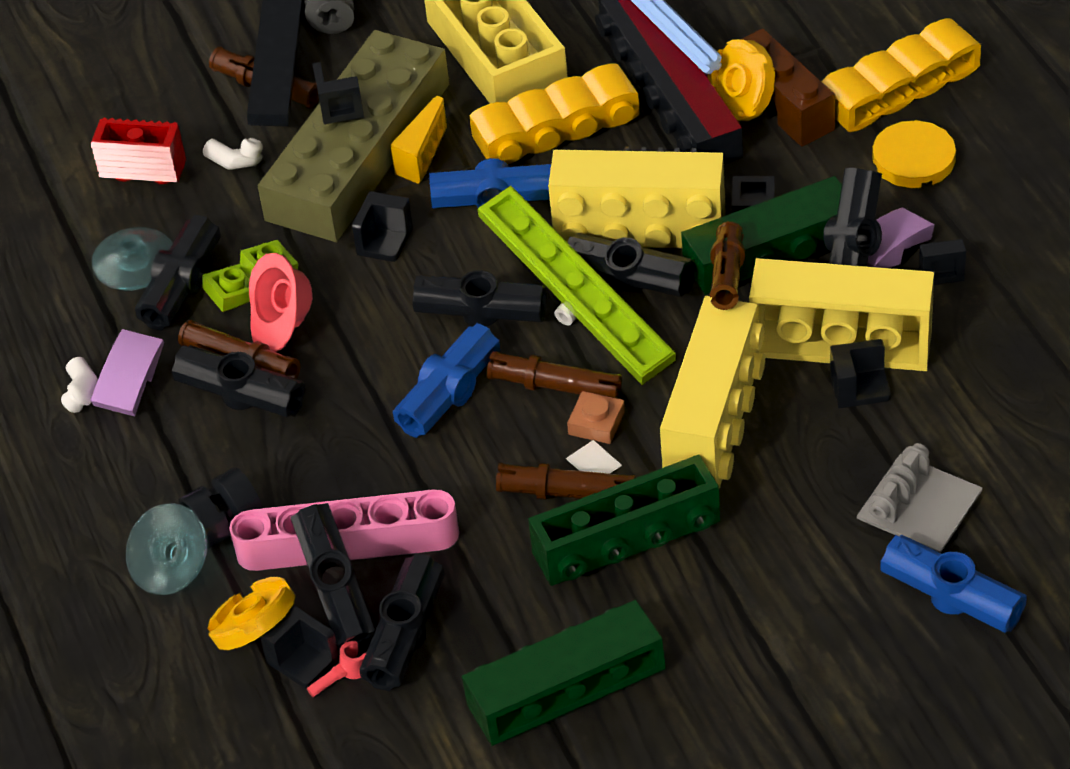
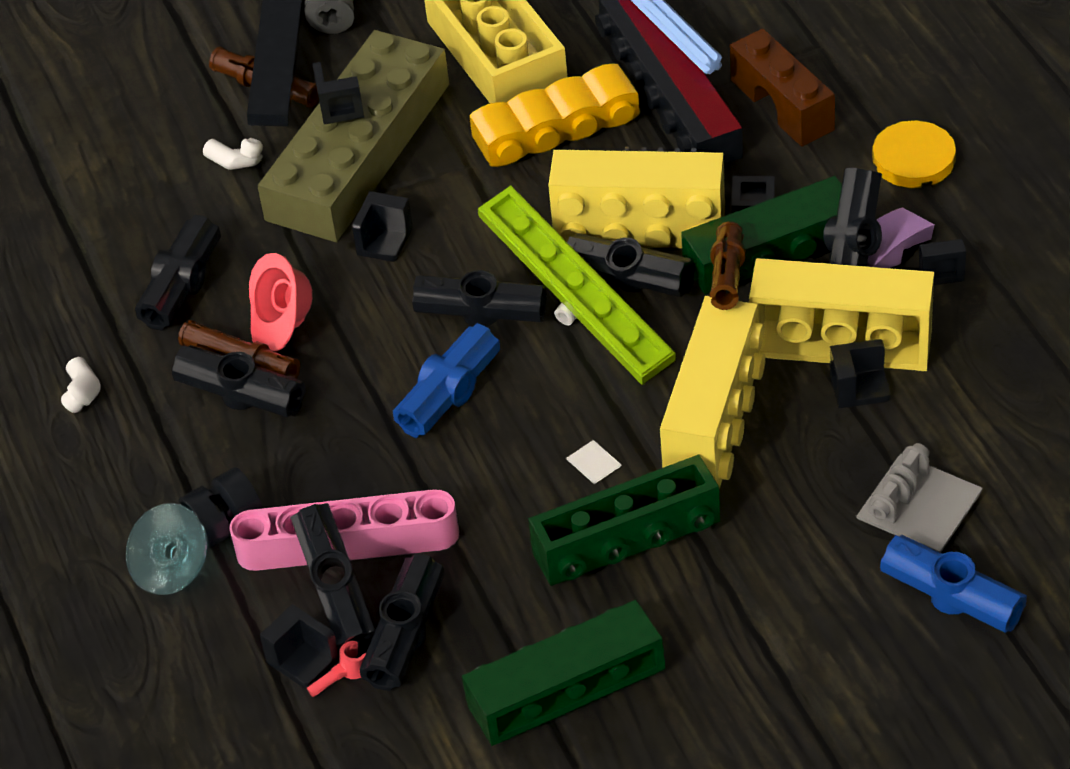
lavender slope [90,329,164,417] -> none
brick [91,117,186,184] -> none
clear light blue dish [92,227,172,291] -> none
lime slope [202,240,298,312] -> none
yellow tile [207,577,296,650] -> none
yellow slope [390,96,447,184] -> none
blue piece [429,158,551,208] -> none
reddish brown pin [487,351,622,399] -> none
reddish brown pin [496,463,636,500] -> none
nougat plate [567,391,625,444] -> none
yellow tile [708,40,775,121] -> none
yellow brick [821,18,981,132] -> none

